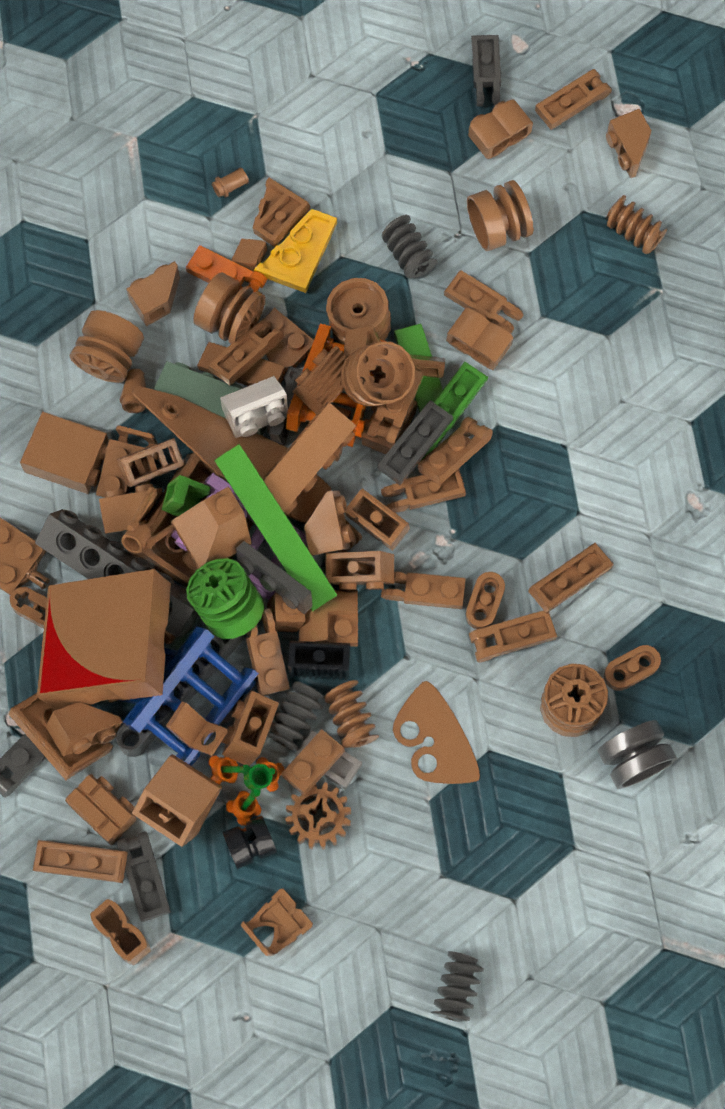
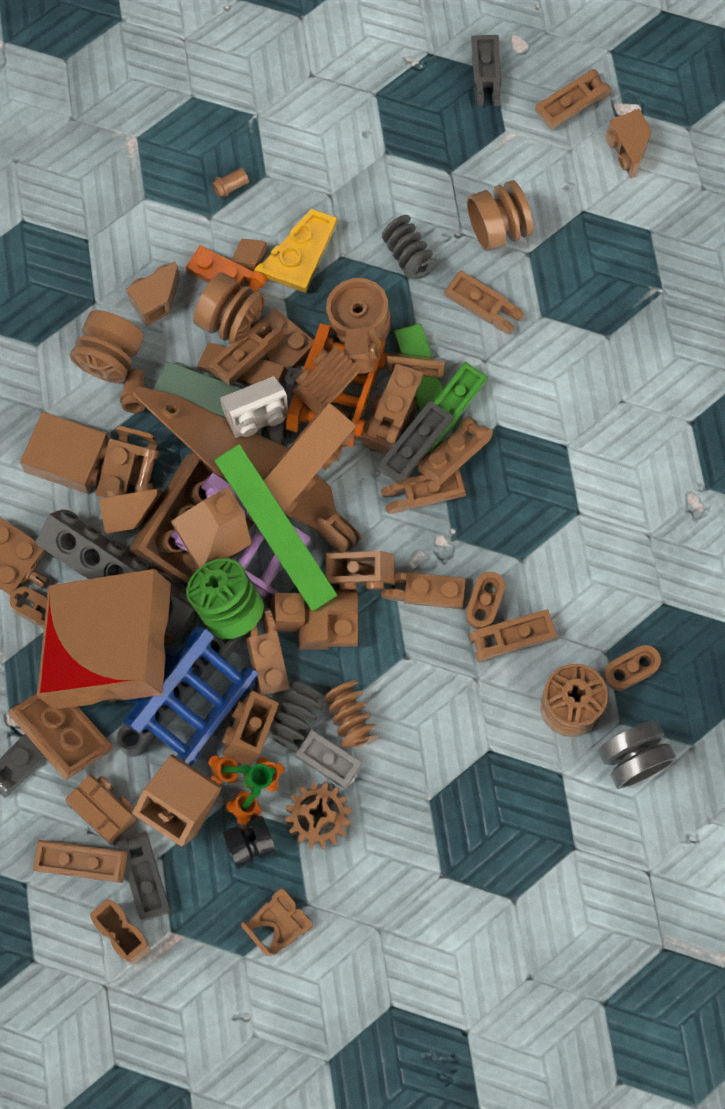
medium nougat slope [46,702,123,756] -> none
medium nougat slope [117,438,185,487] -> none
medium nougat plant [121,486,175,554] -> none
bright green panel [162,475,211,516] -> none
medium nougat bracket [166,701,228,756] -> none
dark grey plate [236,541,312,614] -> none
medium nougat wing [252,177,311,247] -> none
medium nougat plate [281,729,345,796] -> none
black brick [288,641,350,680] -> none
medium nougat slope [304,491,353,556] -> none
medium nougat wheel [341,342,415,406] -> none
medium nougat brick [345,488,410,551] -> none
medium nougat piece [393,681,480,784] -> none
dark grey piece [431,951,484,1022] -> none
medium nougat brick [446,307,513,370] -> none
medium nougat brick [468,99,533,159] -> none
medium nougat tile [528,543,614,614] -> none
medium nougat piece [606,195,668,254] -> none

